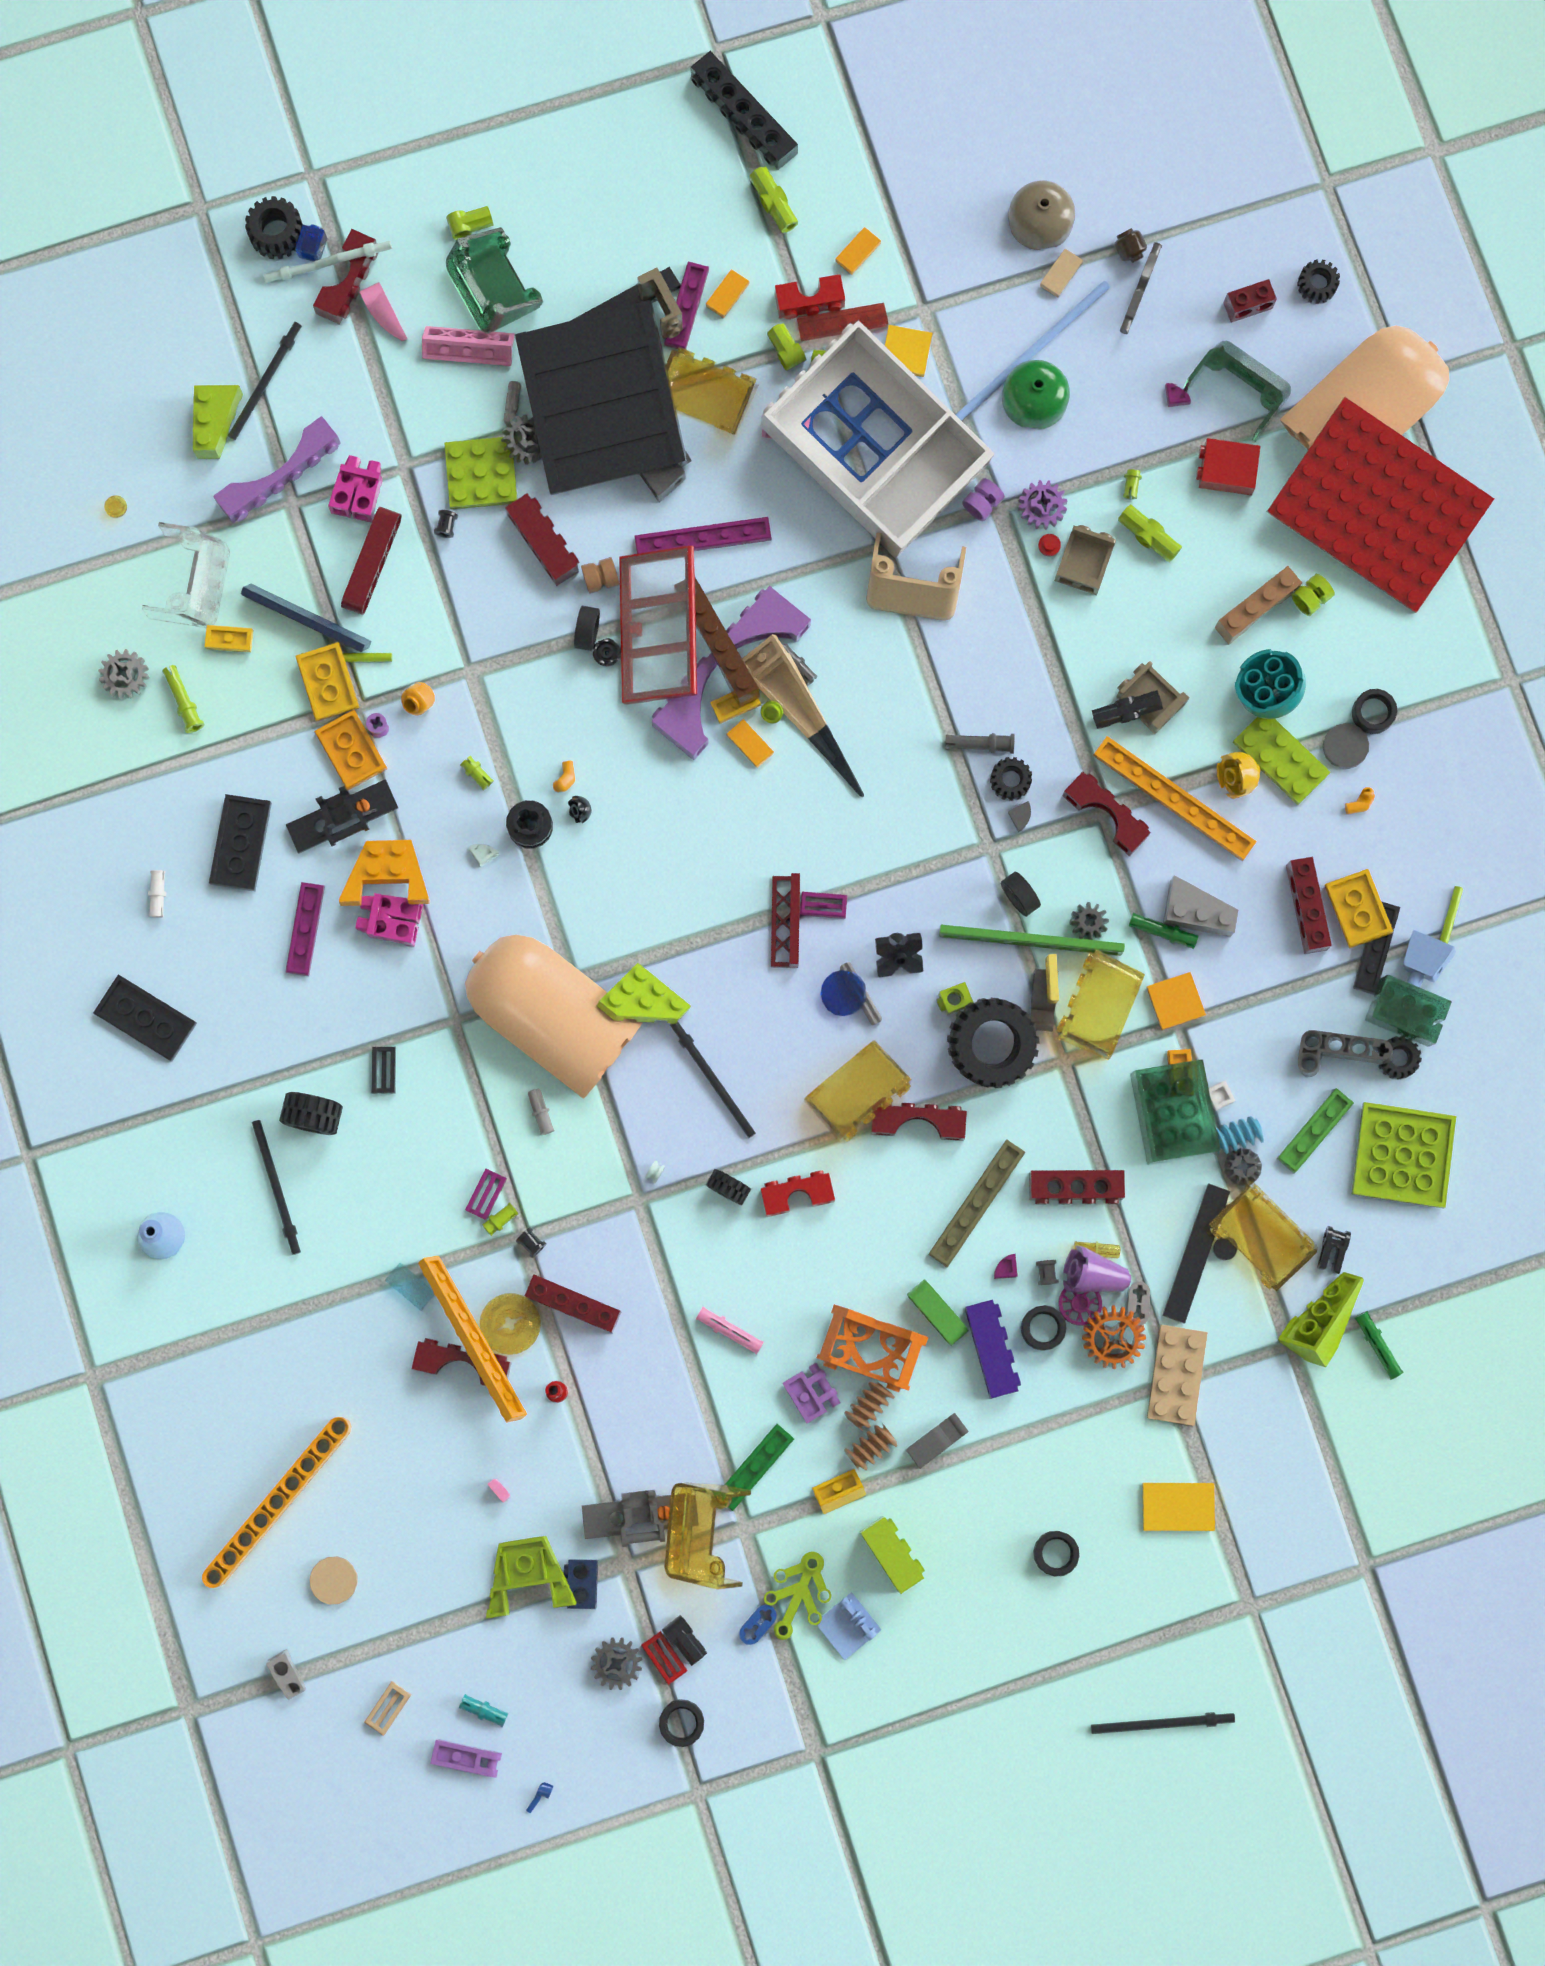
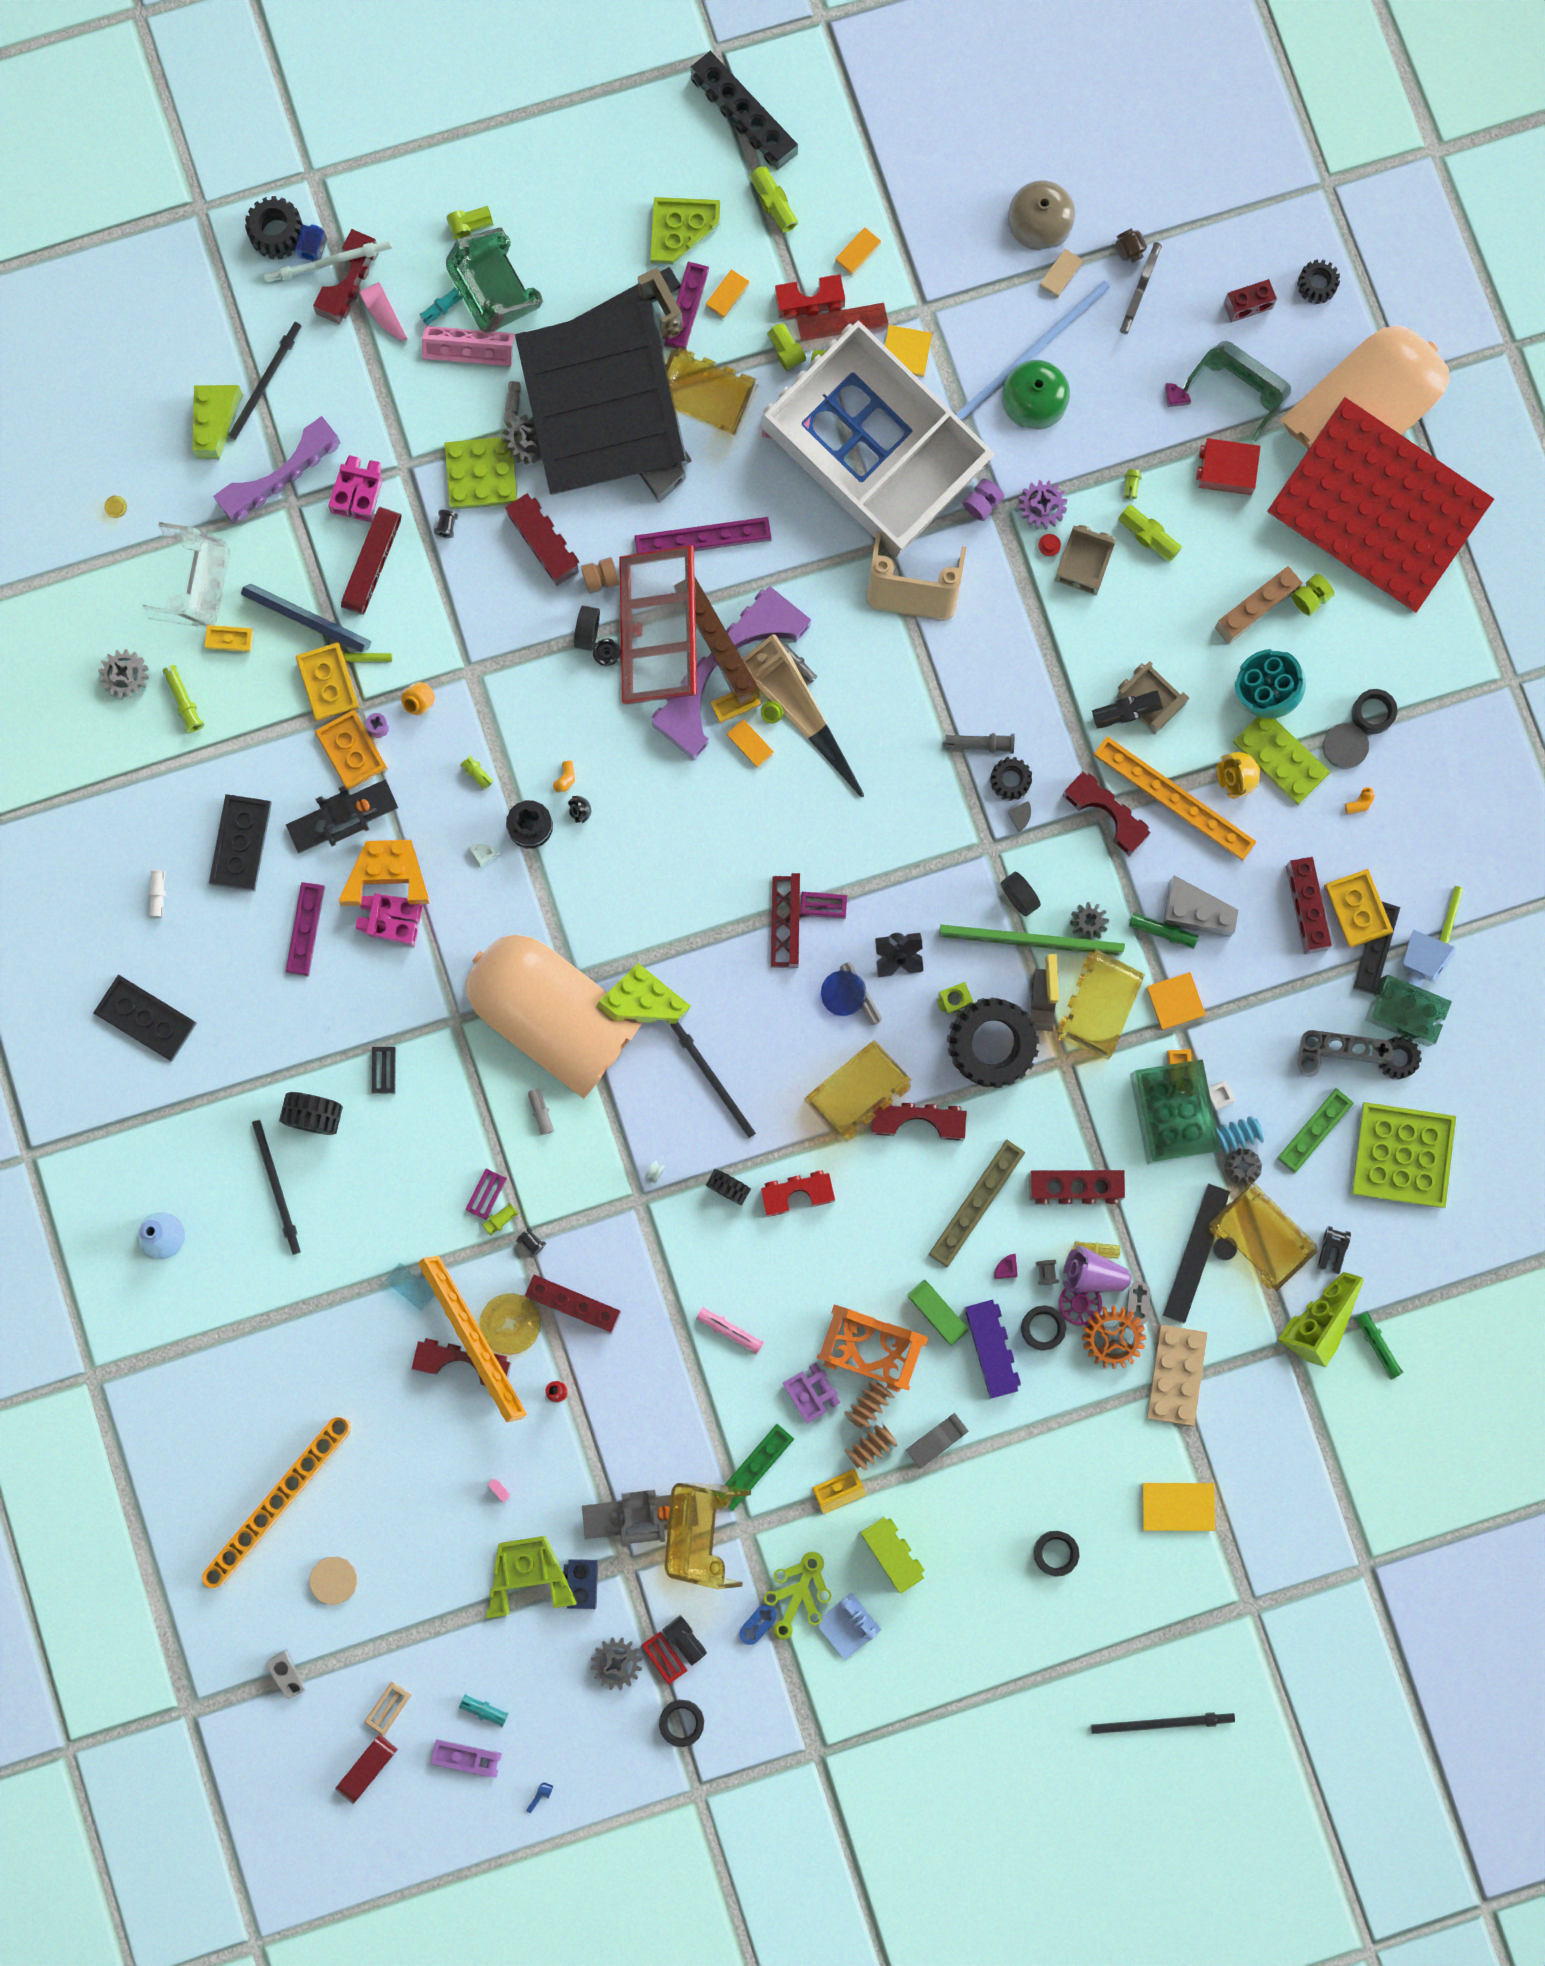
none -> dark red beam [335,1734,398,1804]
none -> teal pin [419,287,463,326]
none -> lime plate [650,197,720,265]

